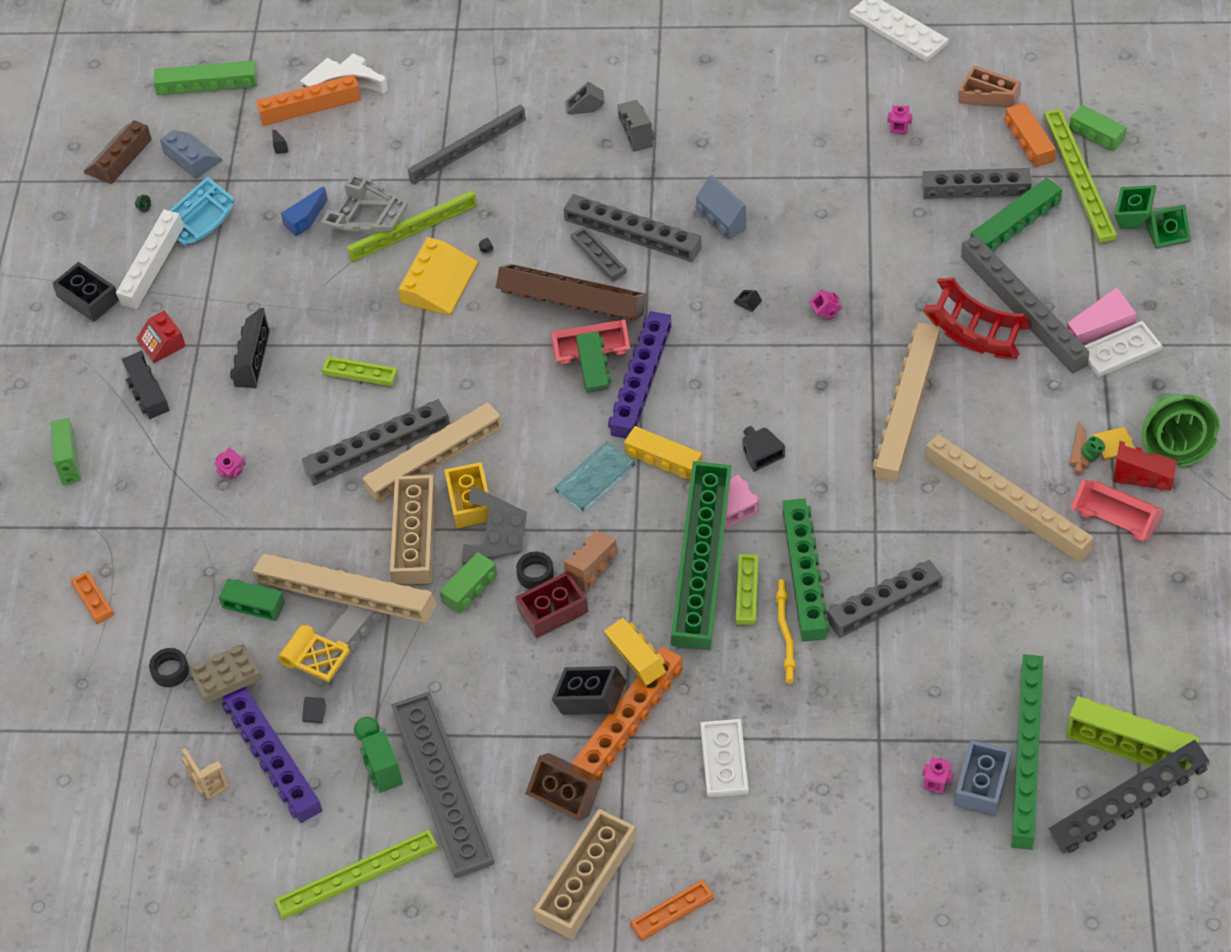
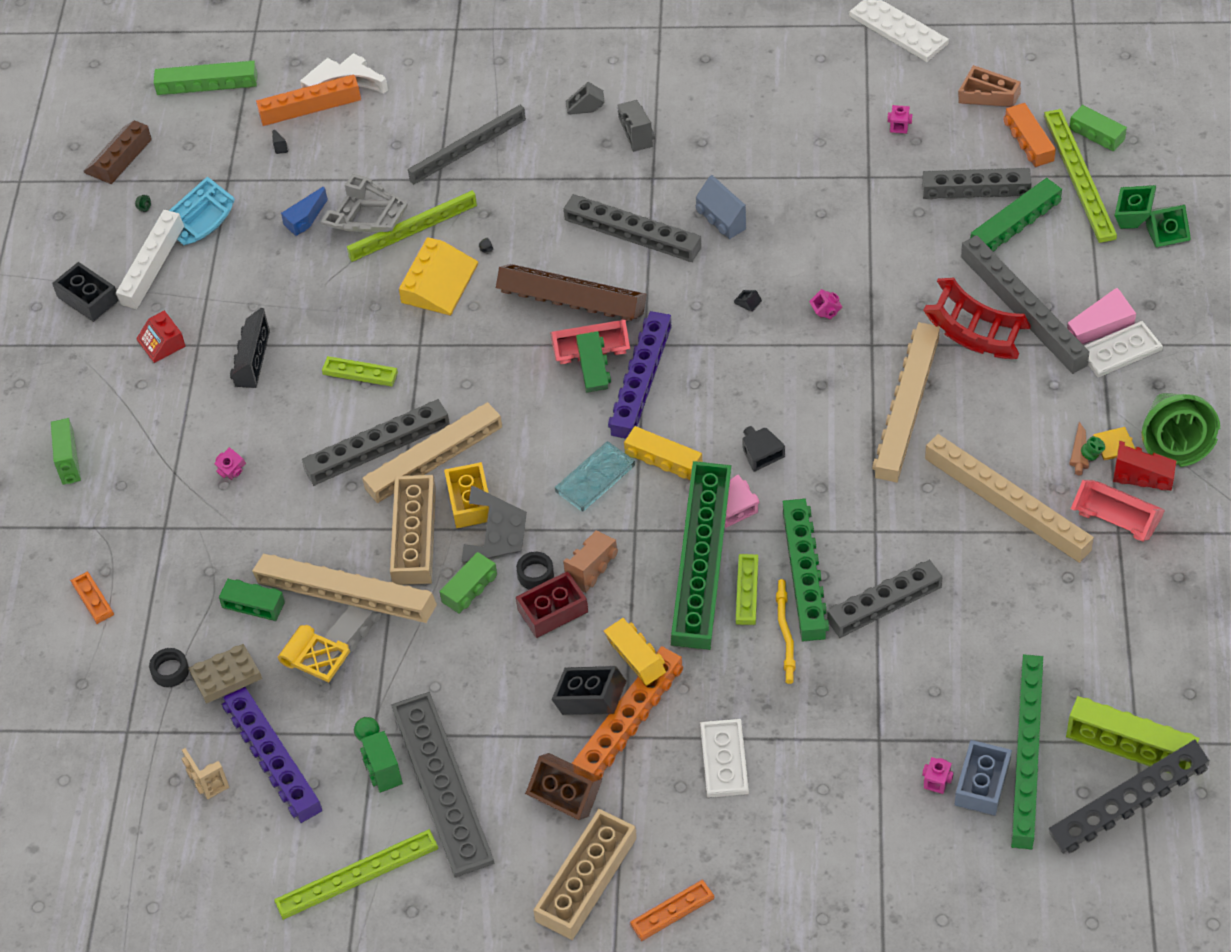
black wedge [121,350,170,420] -> none
sand blue slope [160,130,222,179] -> none
black slope [302,697,326,723] -> none
dark grey plate [571,226,627,281] -> none

